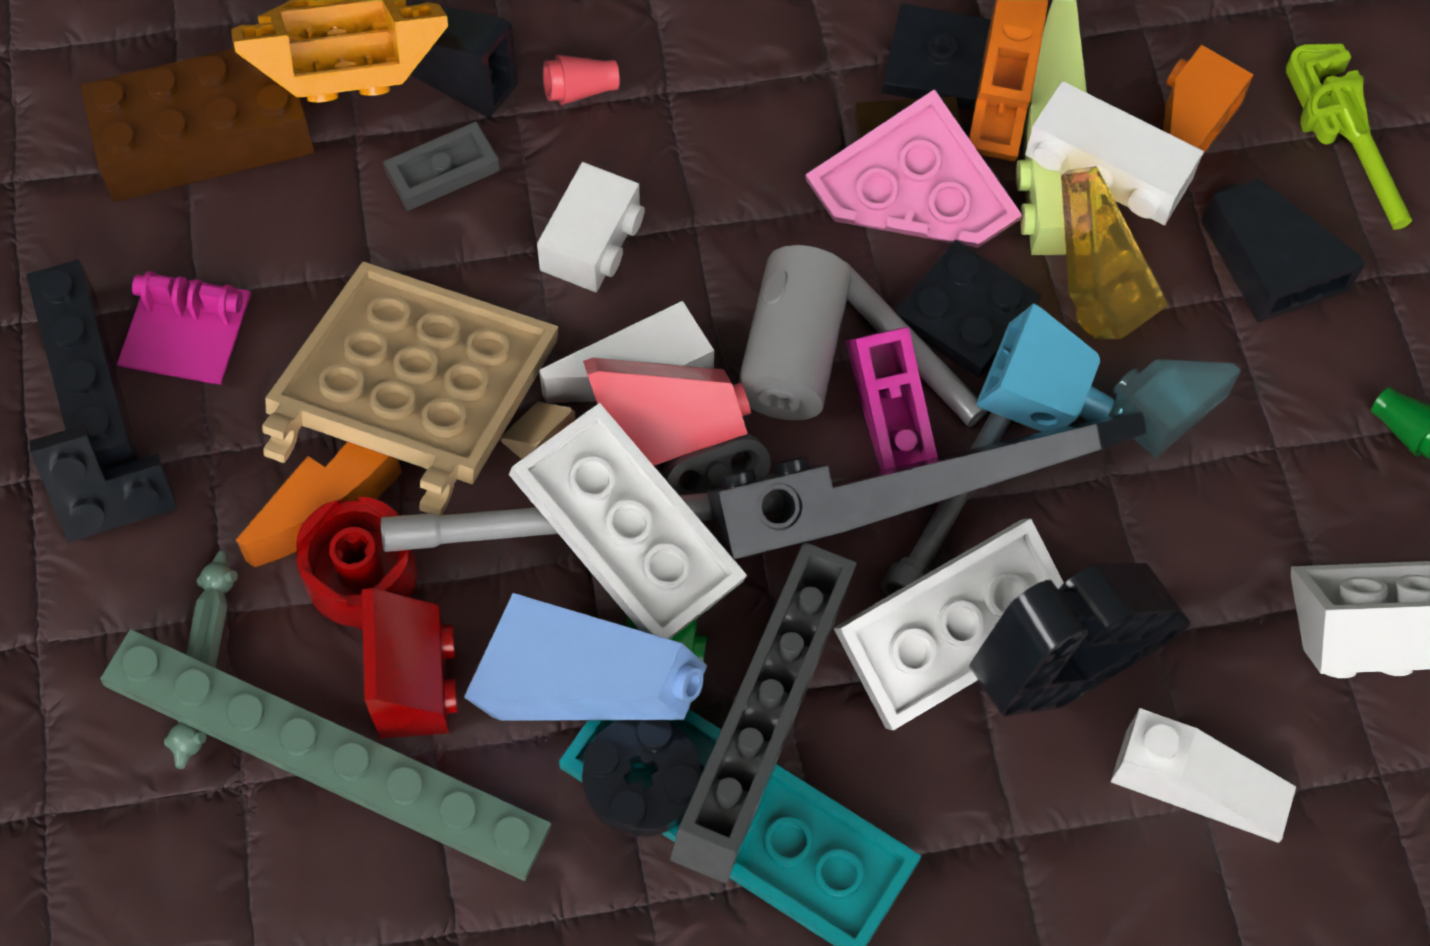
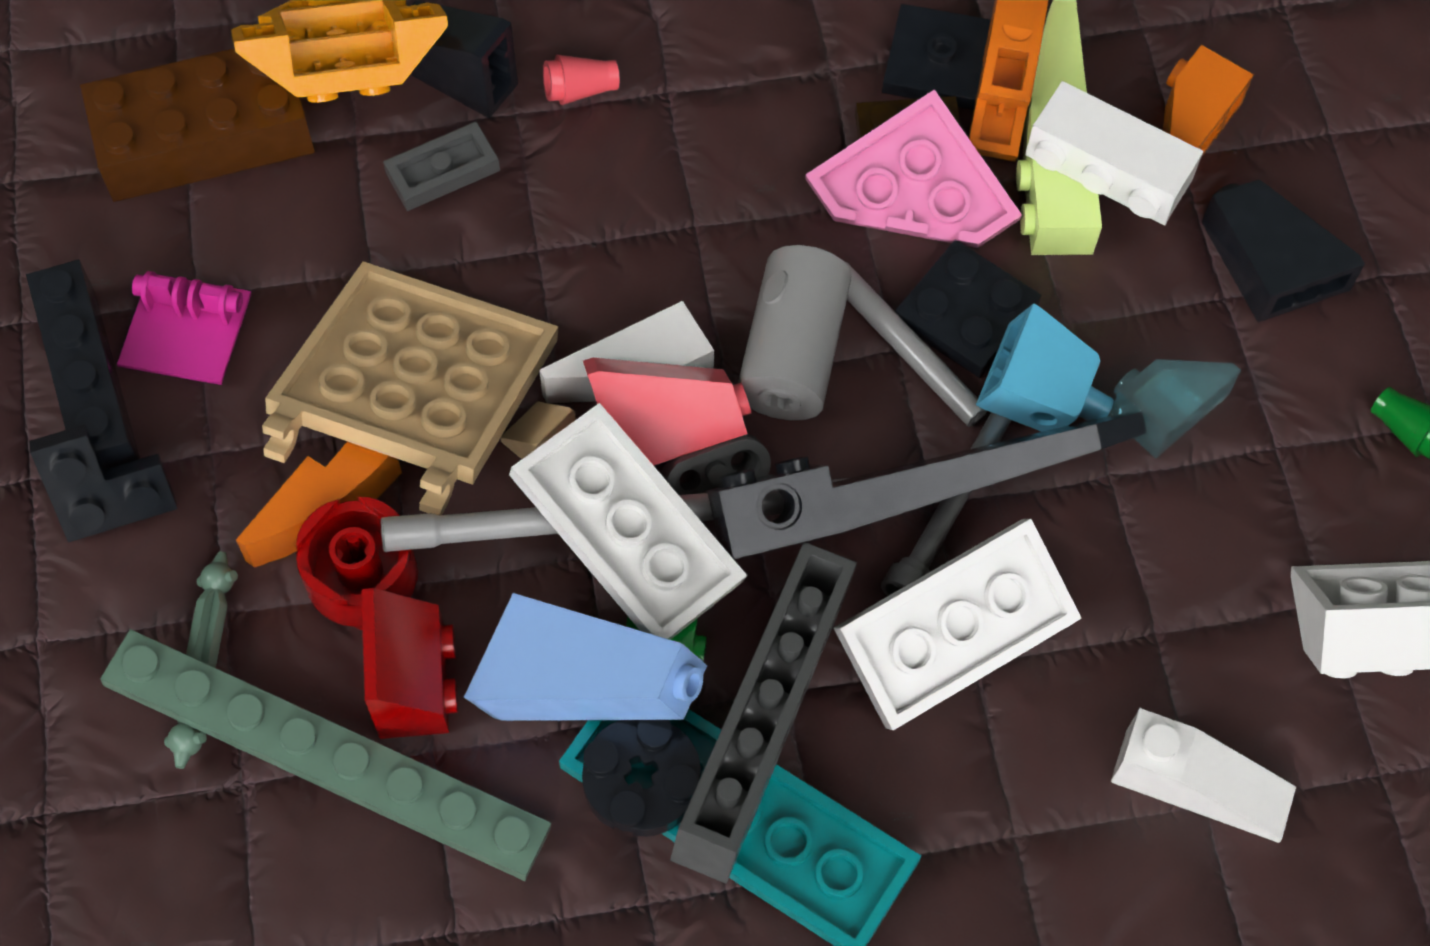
white brick [537,162,645,293] -> none
dark pink slope [846,327,937,471] -> none
black piece [969,563,1190,717] -> none
clear yellow slope [1061,166,1168,339] -> none
lime piece [1286,44,1412,230] -> none

